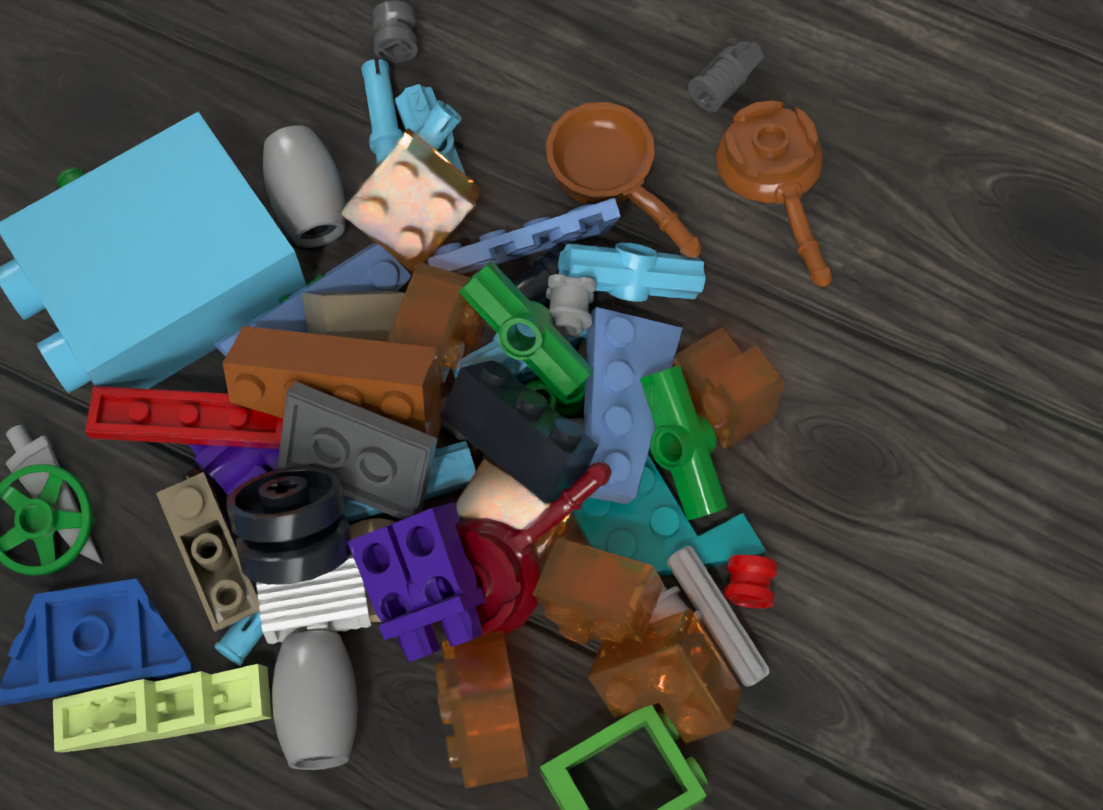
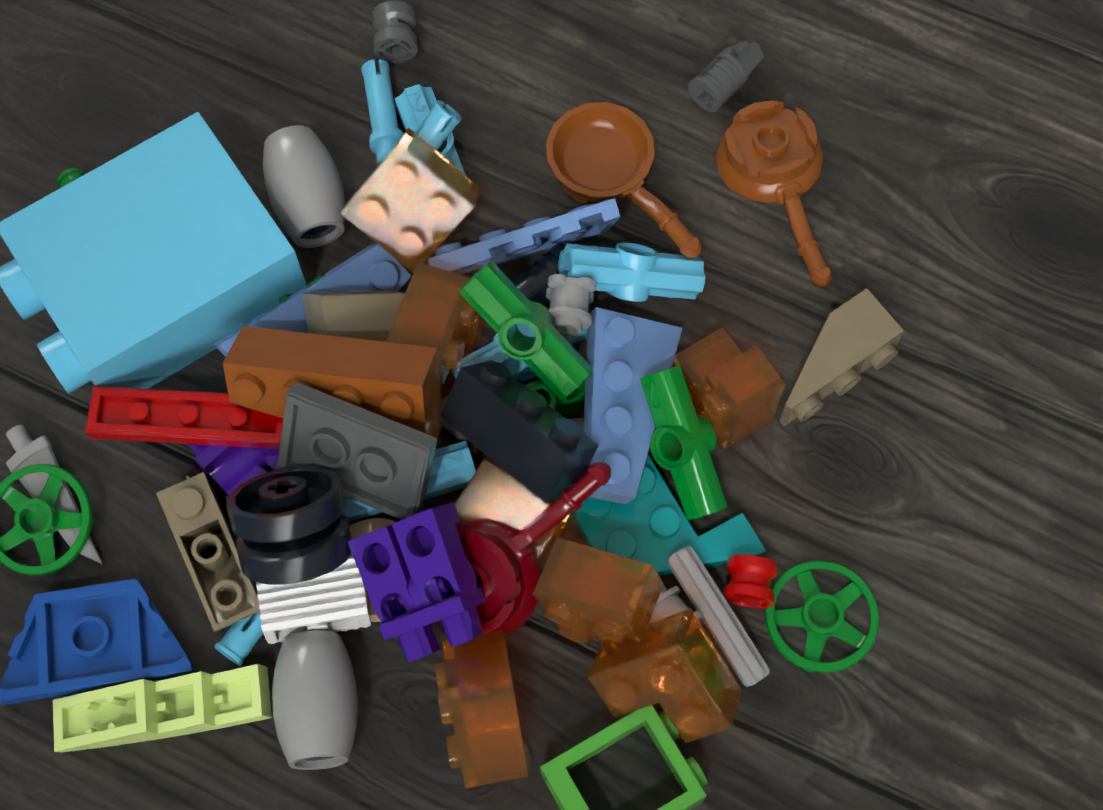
none -> green wheel [764,561,879,673]
none -> dark tan slope [779,288,904,427]

